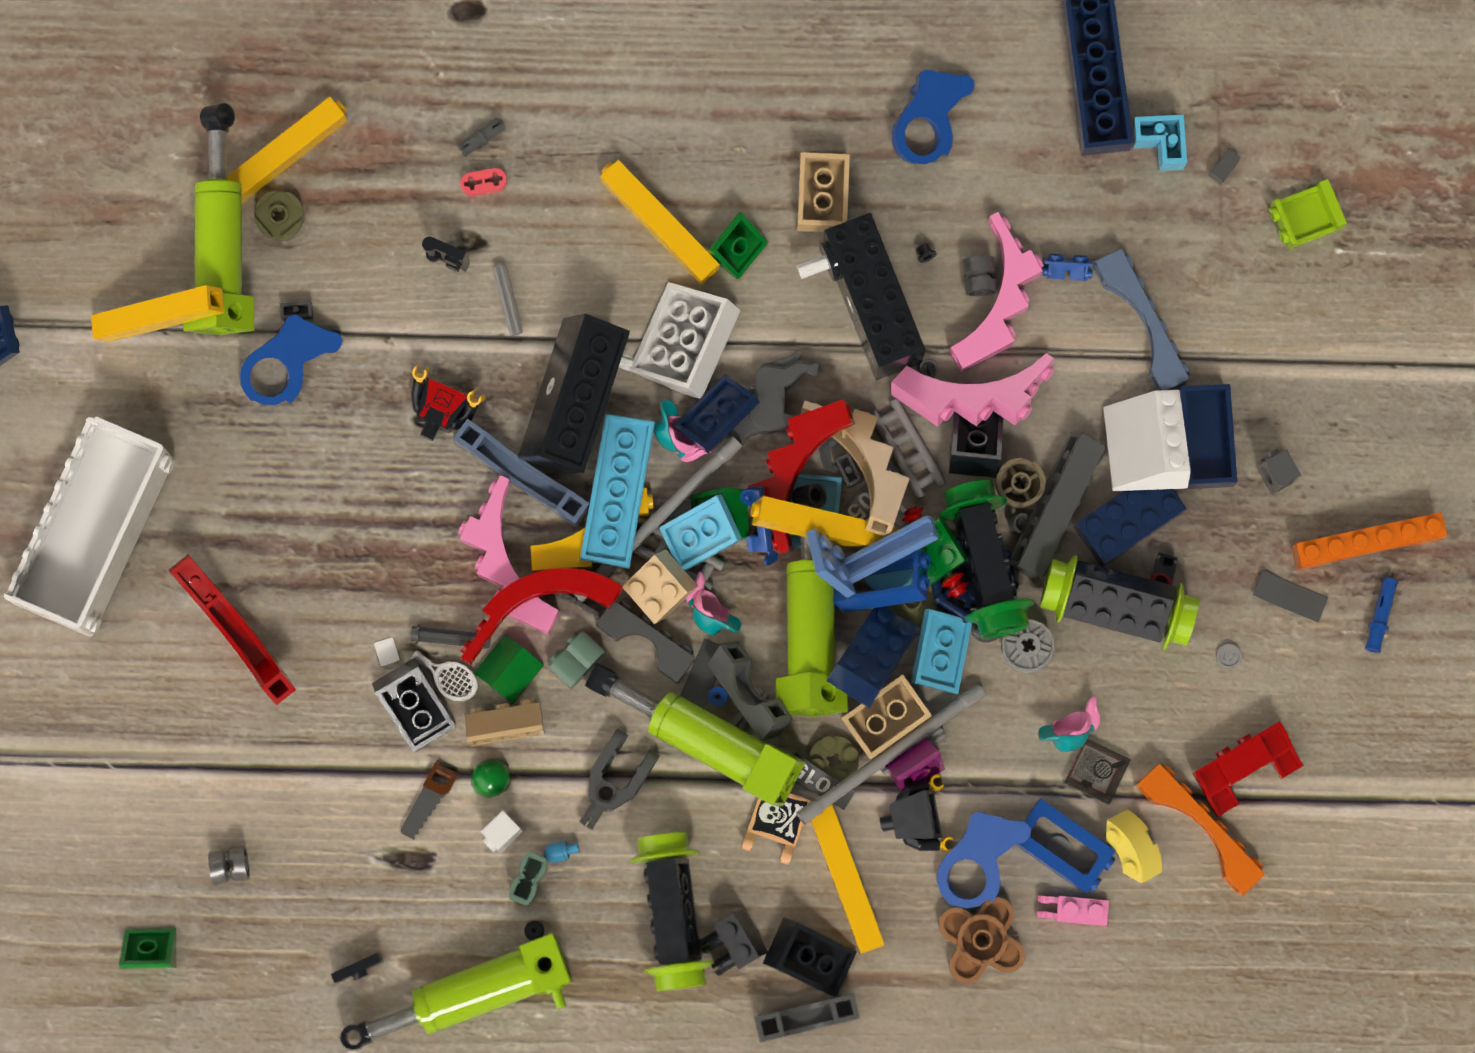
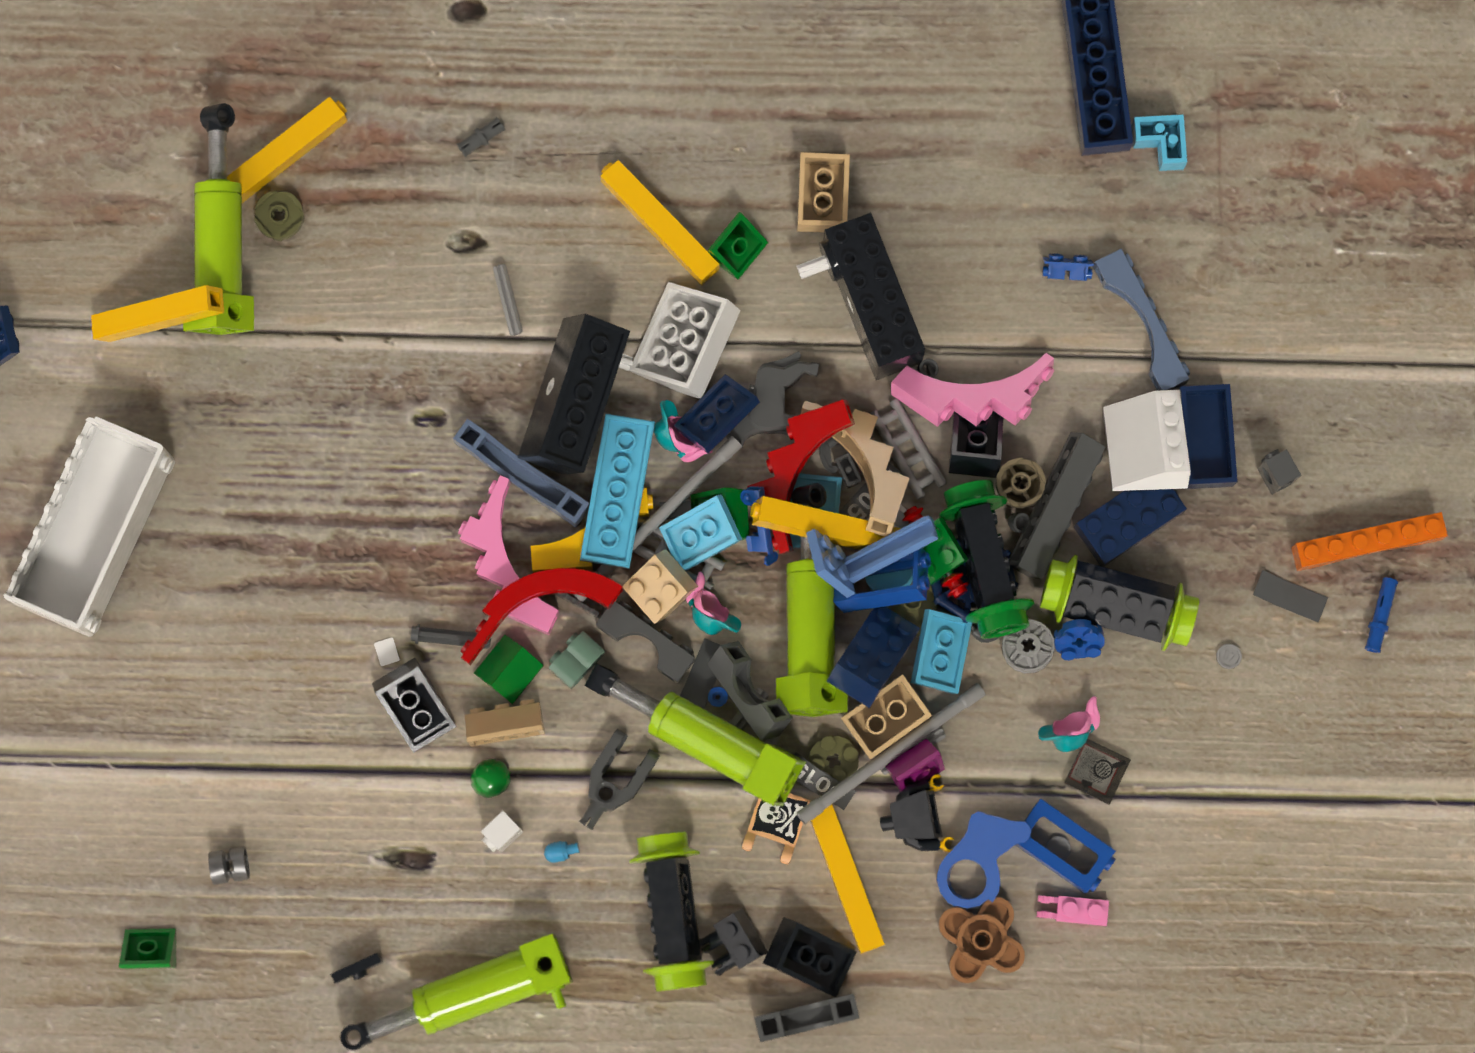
red arch [169,554,296,706] -> none
blue animal [239,315,343,405] -> none
dark grey piece [280,301,313,322] -> none
dark grey piece [400,760,459,840] -> none
white piece [410,650,478,702] -> none
torso [411,364,486,441] -> none
black plate [422,237,470,272] -> none
coral beam [460,168,507,197] -> none
sand green brick [509,852,548,907] -> none
black piece [524,921,545,941] -> none
blue animal [892,69,975,165] -> none
black piece [916,243,937,263] -> none
bright pink arch [949,212,1044,373] -> none
flat silver wheel [963,255,998,296] -> none
light yellow brick [1105,809,1162,883] -> none
orange arch [1135,763,1265,896] -> none
black leg [1149,552,1178,585] -> none
red bracket [1192,721,1304,817] -> none
dark grey piece [1209,149,1241,185] -> none
lime panel [1269,179,1347,250] -> none
none -> blue plate [1054,619,1105,661]

